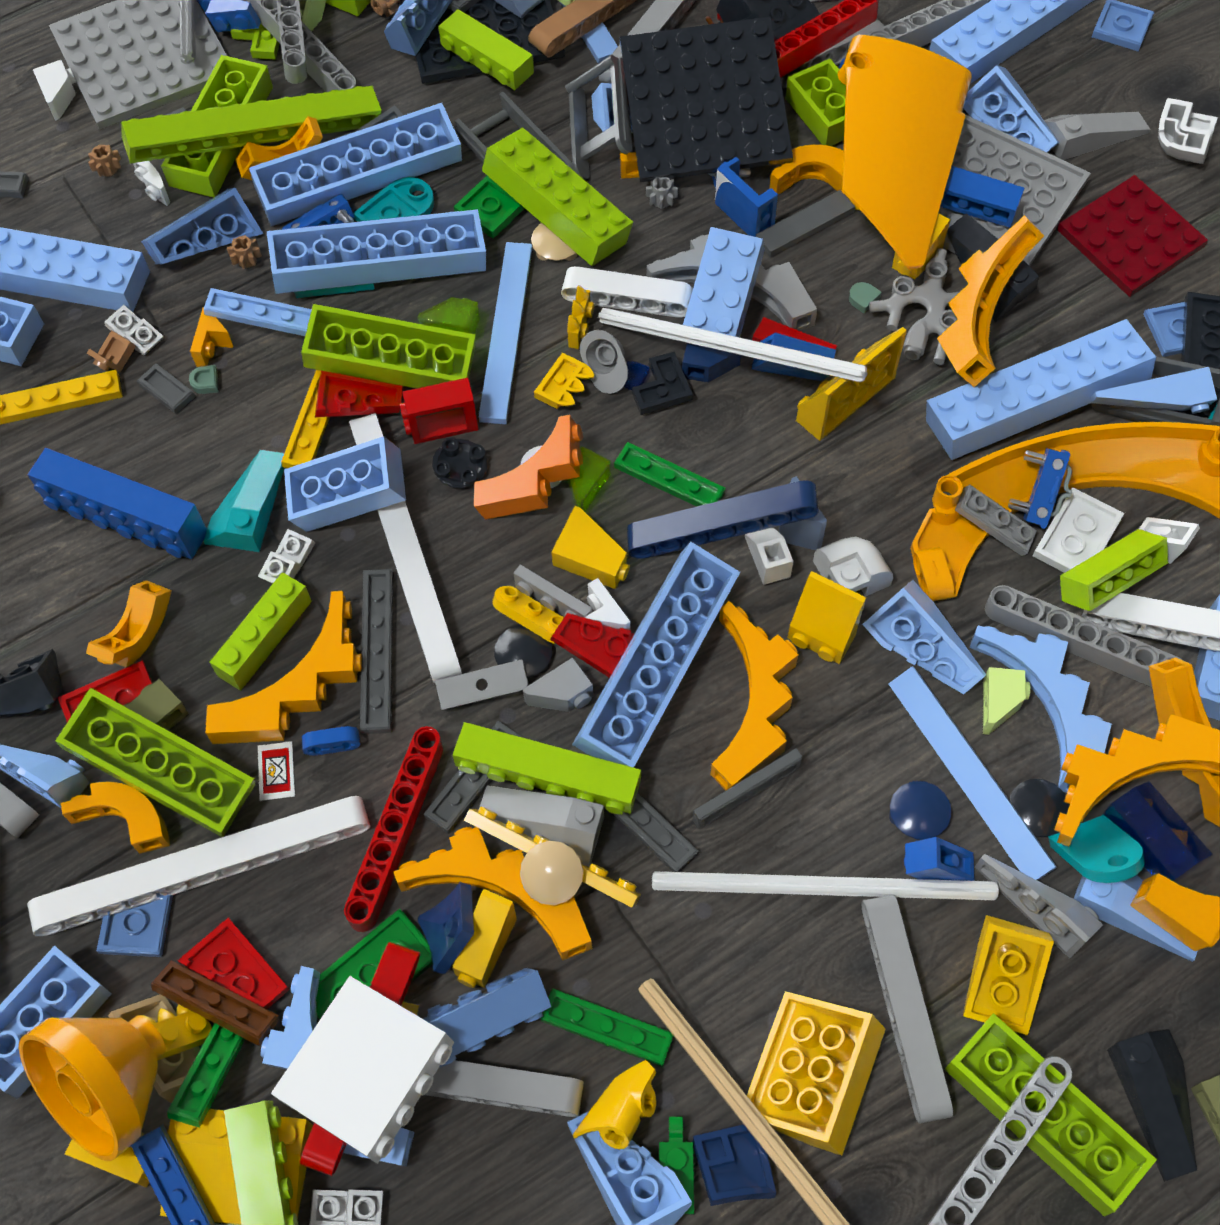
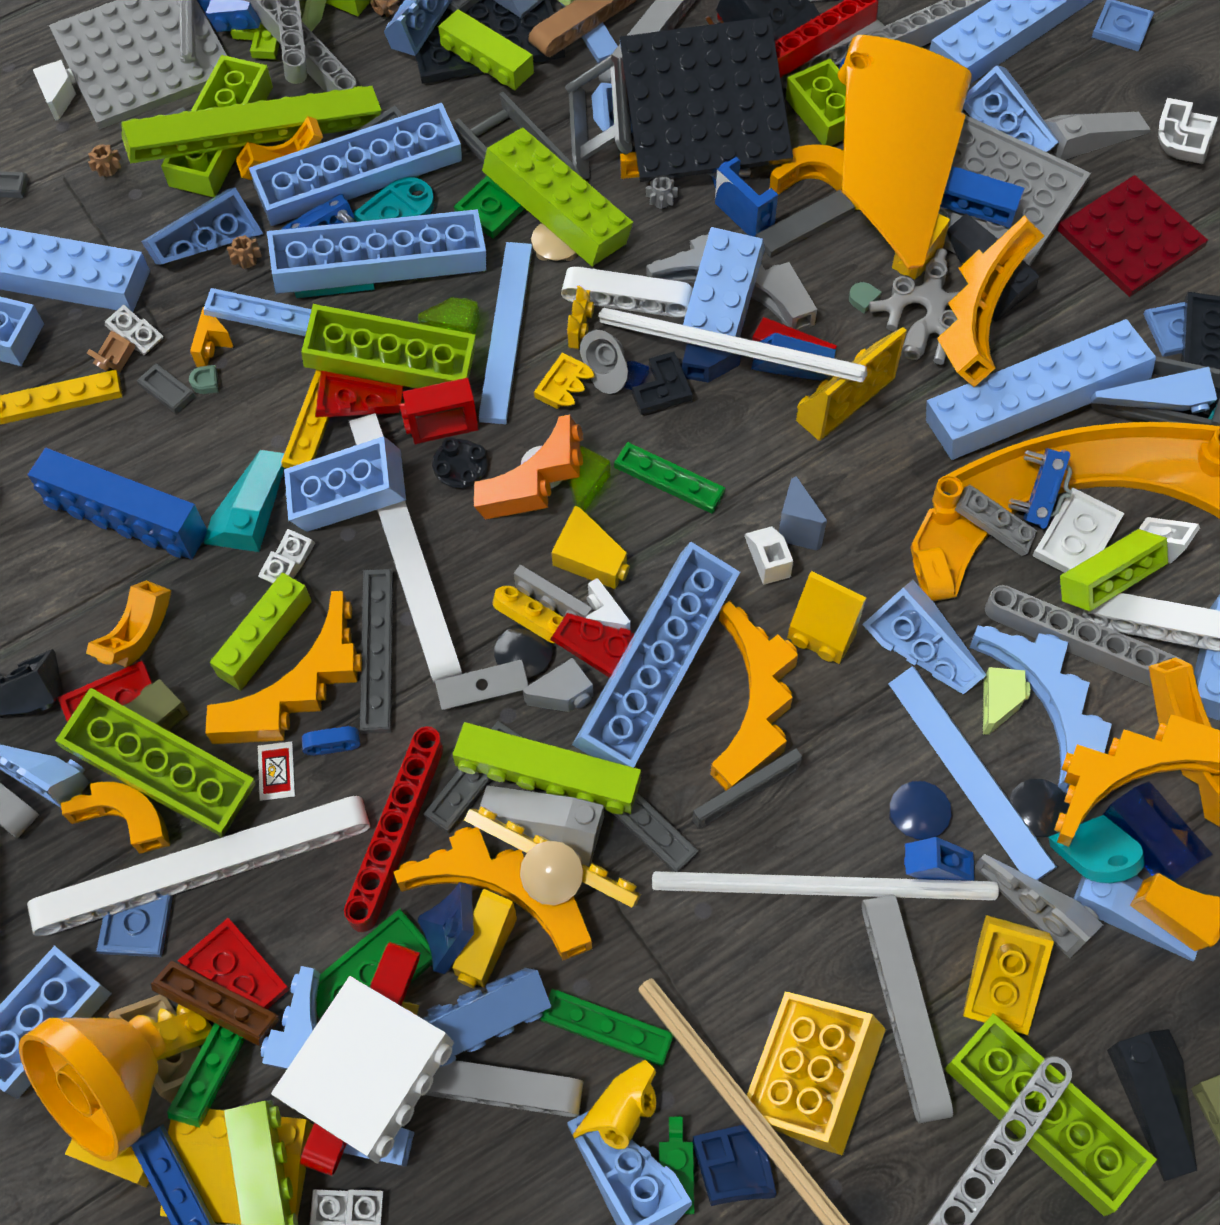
white slope [133,161,170,206] -> none
dark blue beam [627,480,819,559] -> none
white brick [813,537,893,597] -> none

